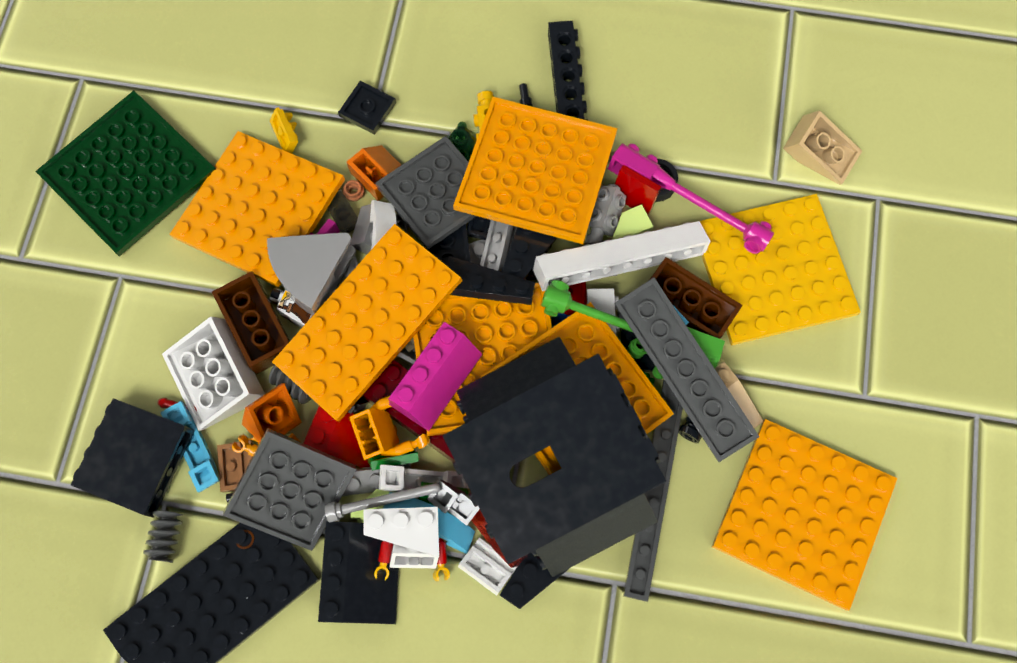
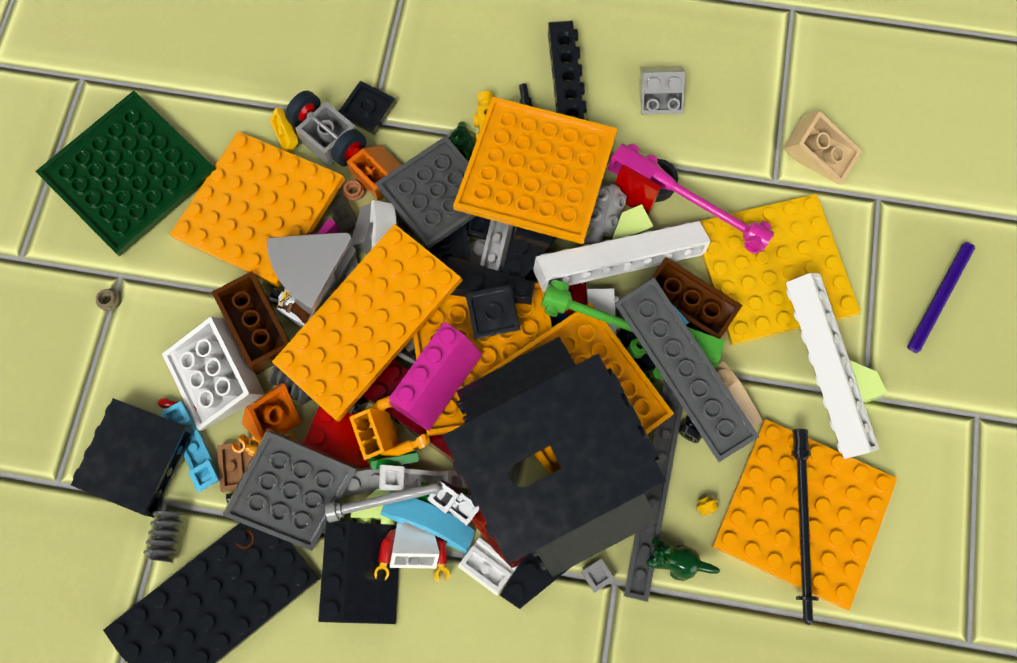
white wing [363,507,439,557] -> none
none -> dark tan plate [96,289,119,311]
none -> brick [285,90,366,167]
none -> black tile [465,284,521,339]
none -> light grey plate [581,559,615,593]
none -> light grey slope [639,66,685,115]
none -> dark green animal [646,537,720,581]
none -> yellow plate [696,496,719,516]
none -> white brick [786,273,880,459]
none -> black bar [791,429,819,625]
none -> yellowish green slope [850,360,887,404]
none -> dark purple axle [907,242,975,353]

